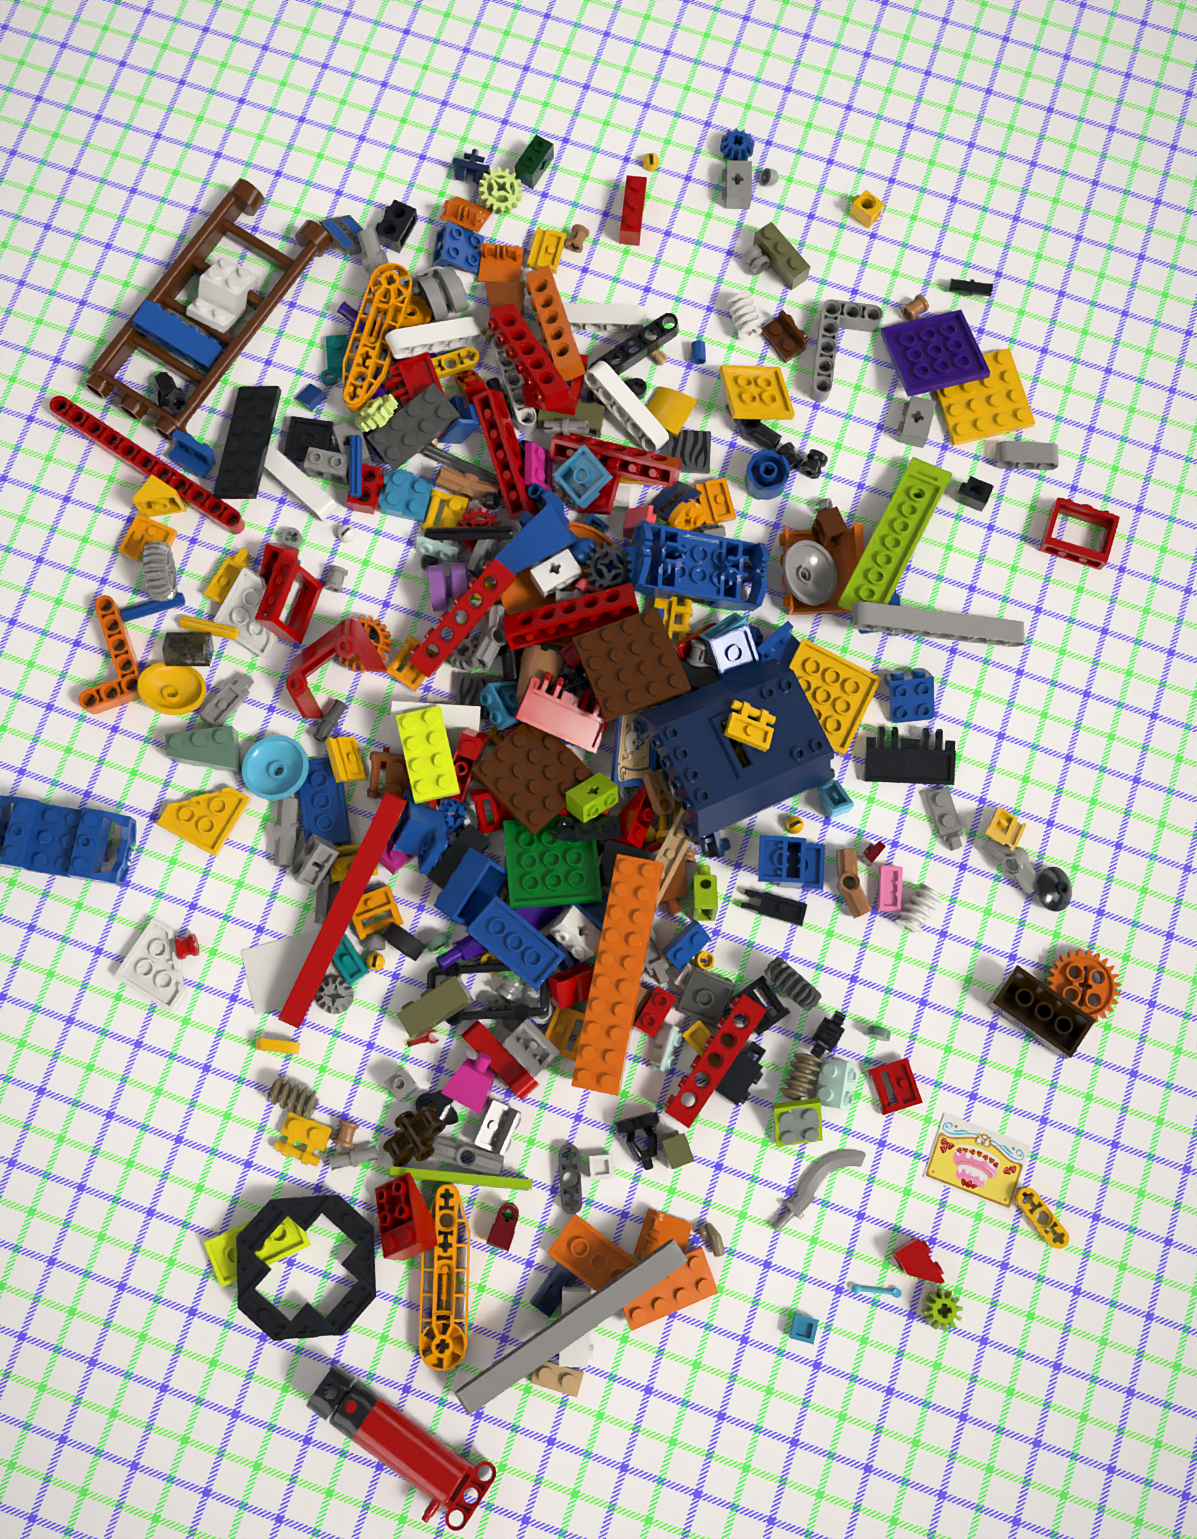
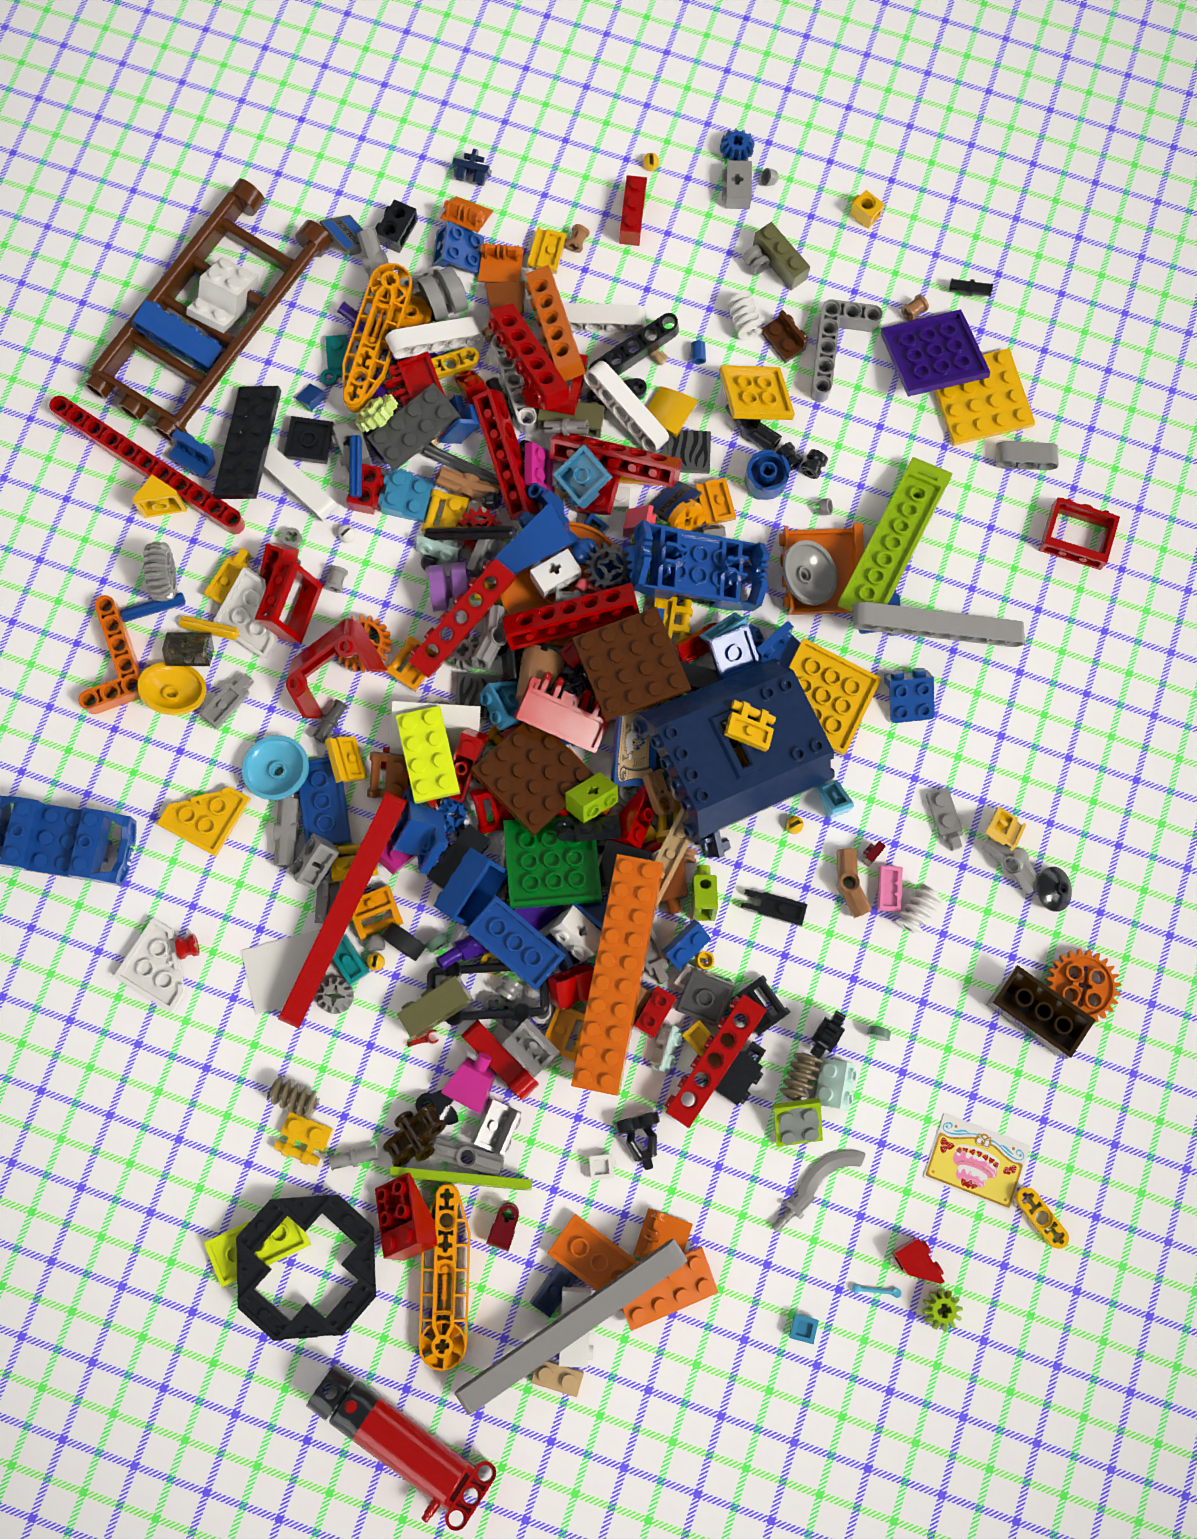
light orange plate [117,513,178,562] -> none
black piece [153,372,188,413] -> none
sand green wedge [165,725,242,775] -> none
yellow beam [255,1038,300,1055] -> none
light grey bracket [303,447,349,486] -> none
medium nougat bush [332,1119,360,1148] -> none
light grey brick [384,1068,419,1102] -> none
yellowish green gear [478,167,523,215] -> none
dark green brick [515,134,554,189] -> none
dark grey beam [558,1144,582,1214] -> none
olive brick [659,1130,694,1169] -> none
light grey piece [686,639,715,668] -> none
dark tan arm [698,1222,725,1257] -> none
blue bracket [757,835,825,890] -> none
dark grey gear [764,957,822,1011] -> none
reddish brown brick [811,506,848,550] -> none
black hinge [864,726,956,785] -> none
red plate [867,1058,923,1115] -> none
light grey brick [897,396,937,448] -> none
black brick [957,476,994,512] -> none

